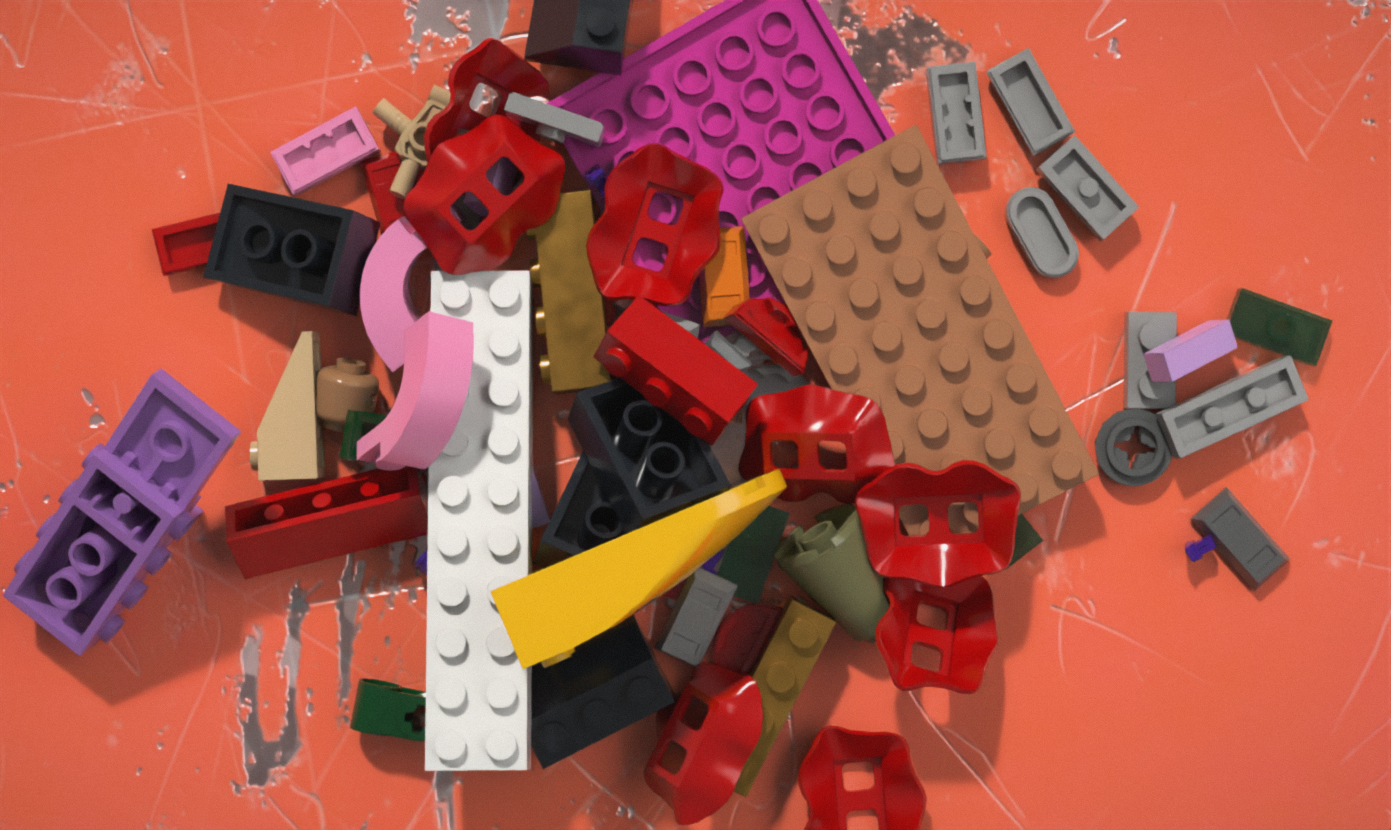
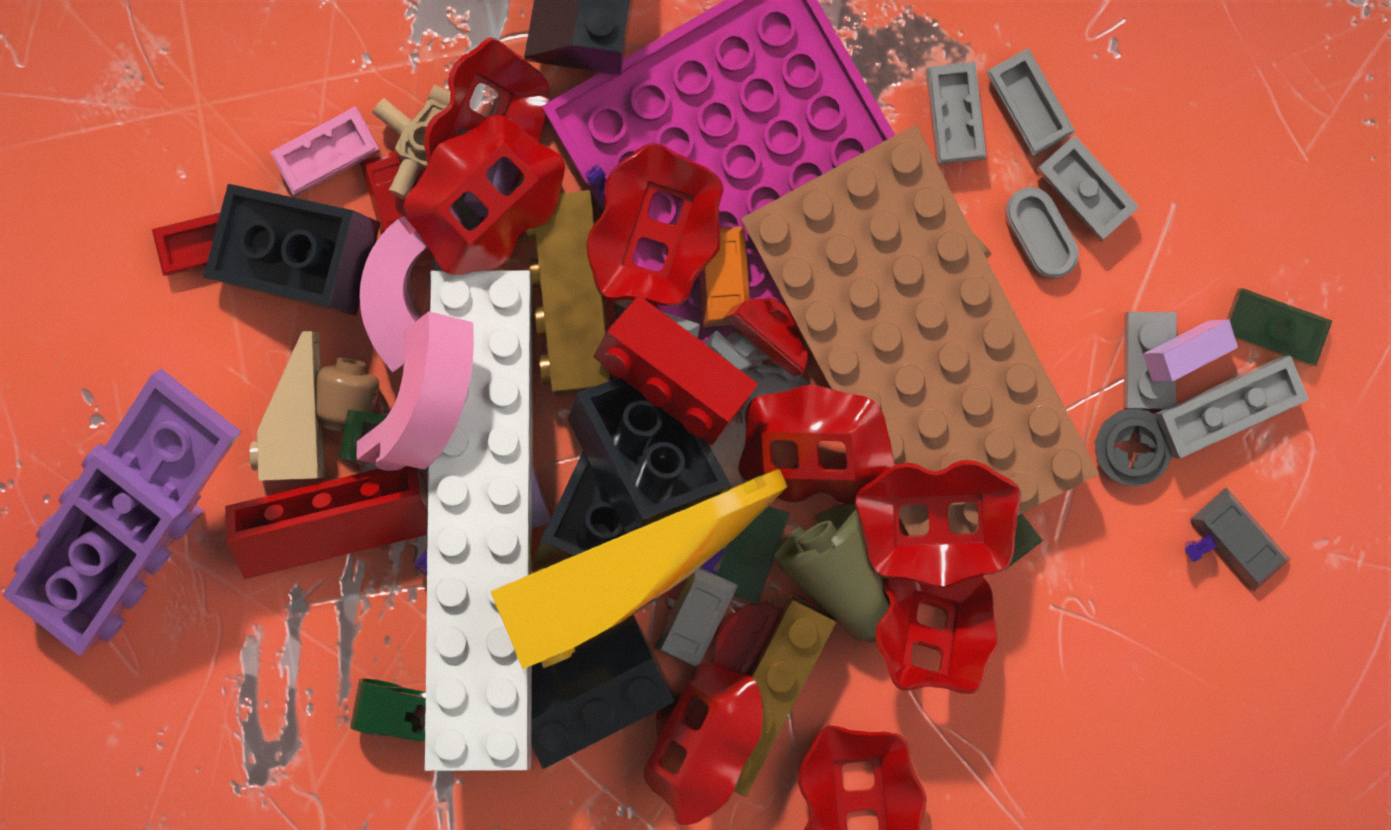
light grey plate [504,92,605,148] -> none

